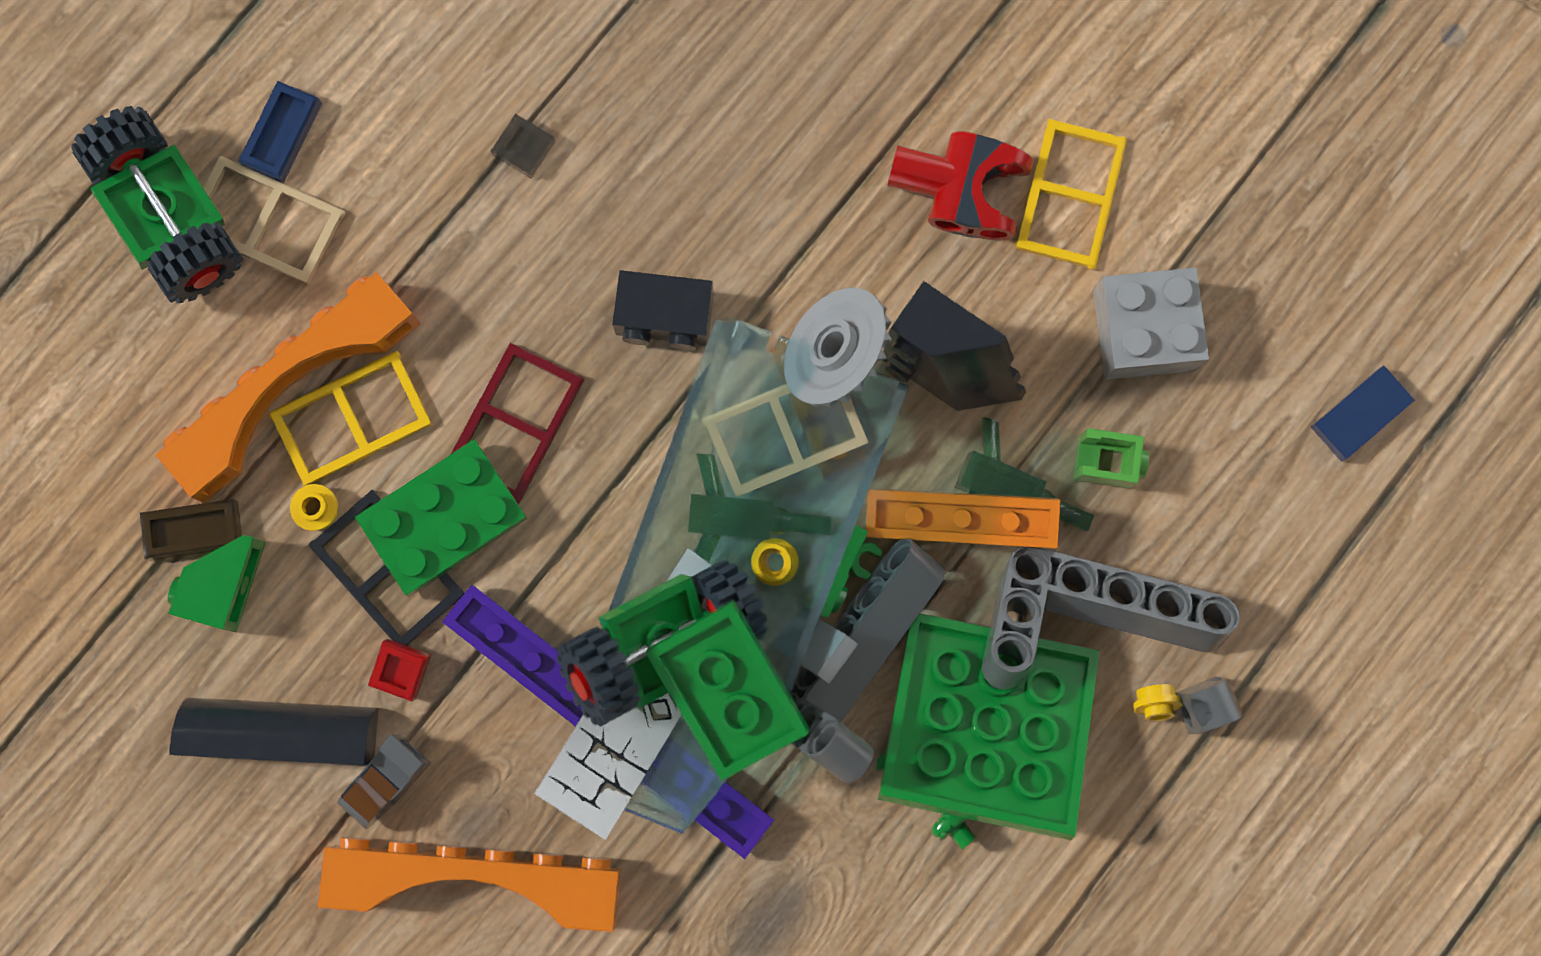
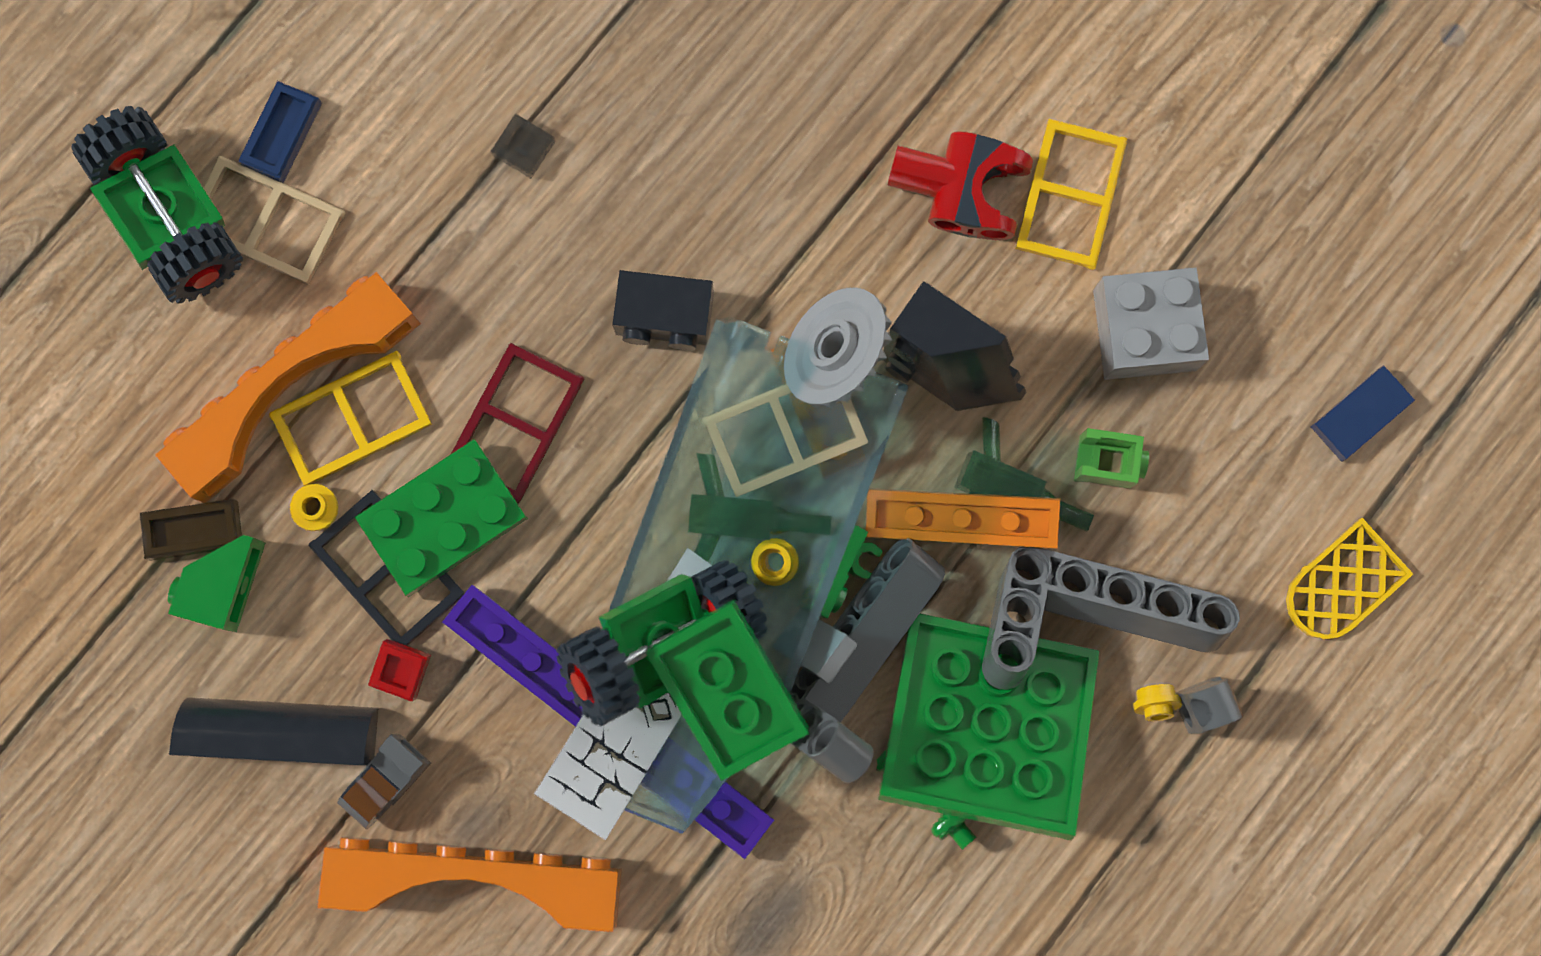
none -> yellow window [1286,518,1414,639]

